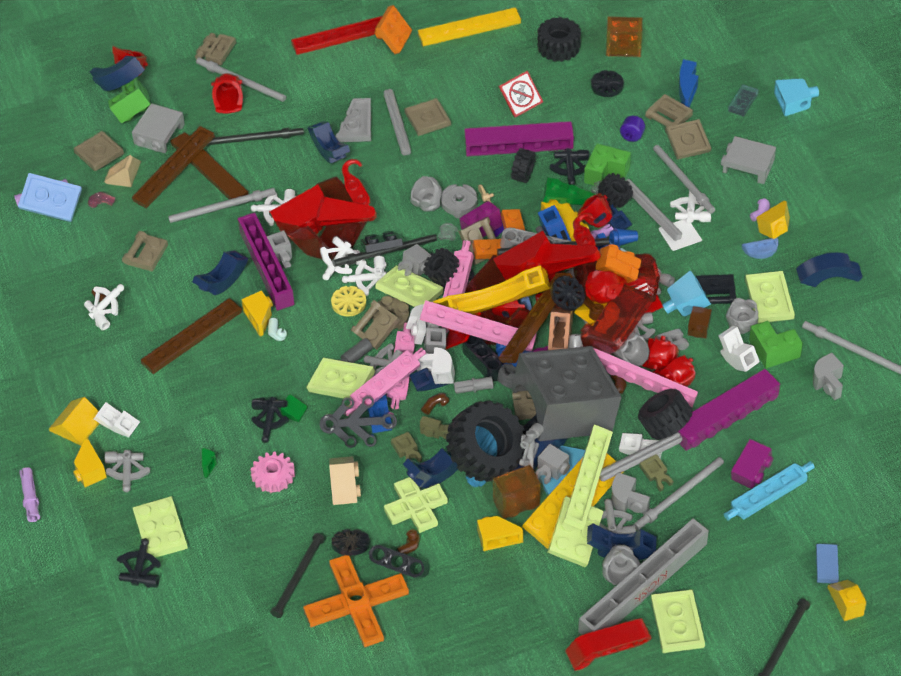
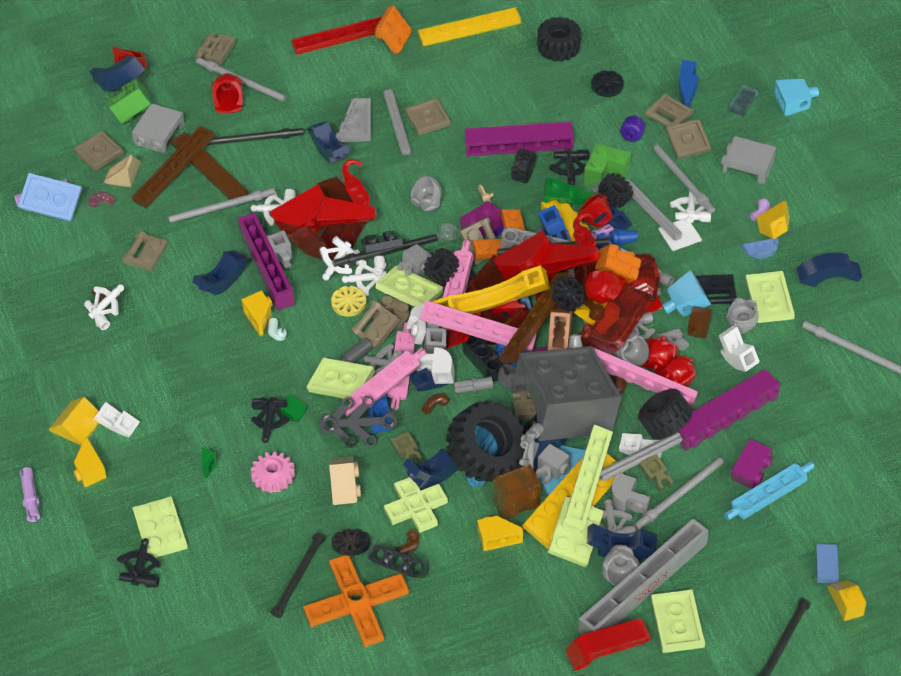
light grey piece [105,450,150,493] -> none
reddish brown tile [141,298,242,374] -> none
olive plate [420,416,450,439] -> none
light grey plate [441,184,477,218] -> none
piece [498,71,543,118] -> none
clear orange brick [606,17,642,57] -> none
bright green brick [749,321,803,369] -> none
light grey brick [813,353,844,400] -> none

